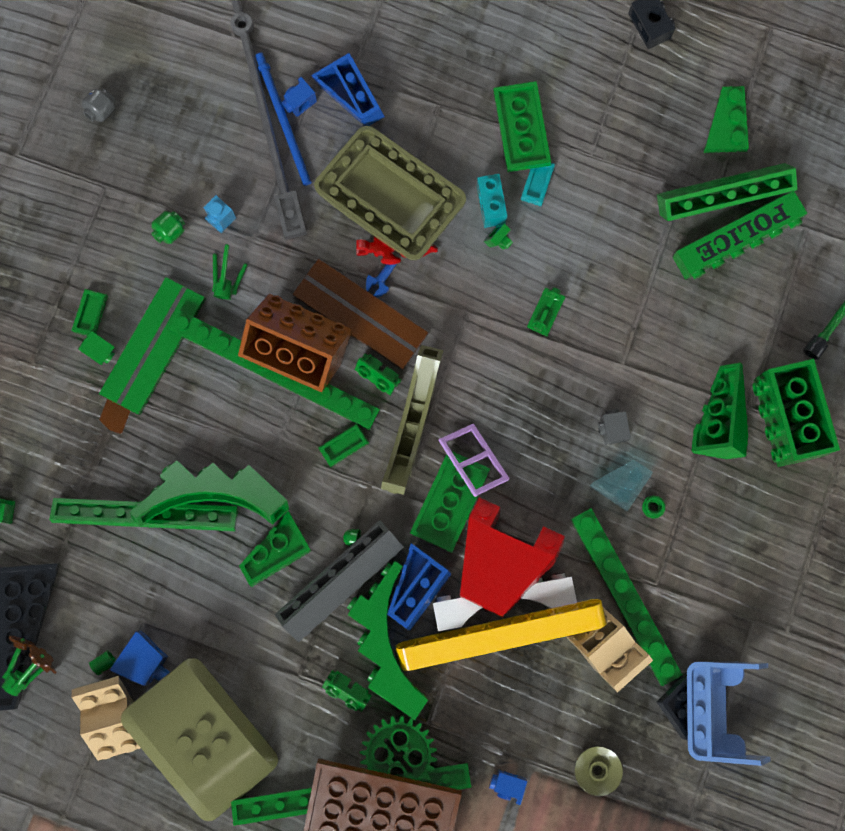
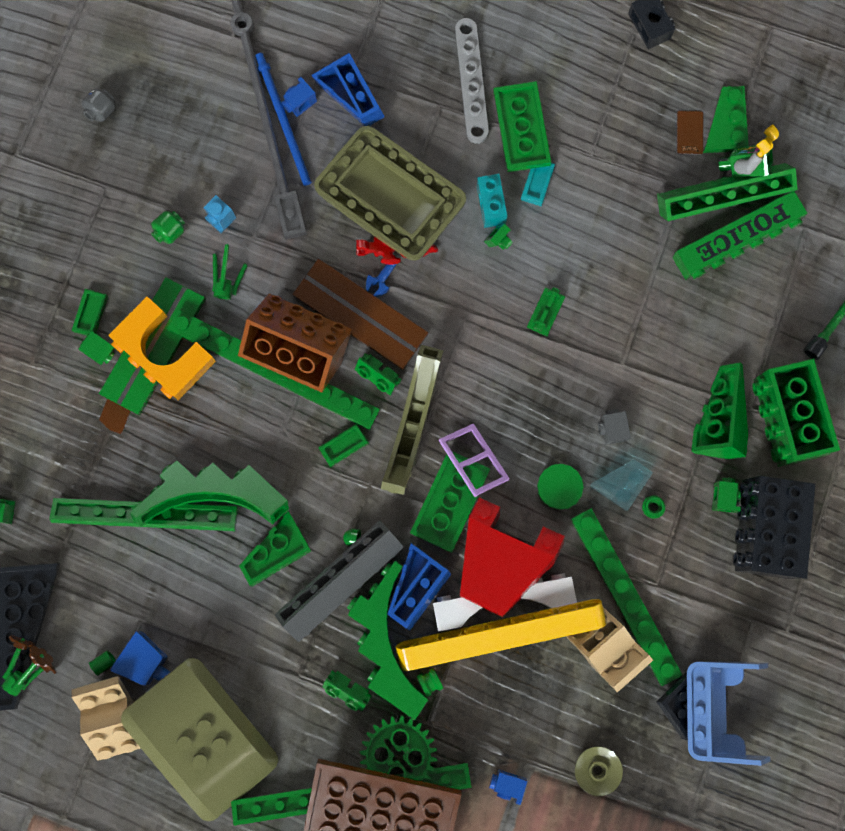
none -> light orange arch [108,297,216,400]
none -> green wheel [417,667,444,697]
none -> light grey plate [455,18,489,144]
none -> green tile [537,464,584,510]
none -> reddish brown sticker [677,111,703,154]
none -> green brick [712,478,741,513]
none -> torso [719,124,779,178]
none -> black brick [733,476,815,579]

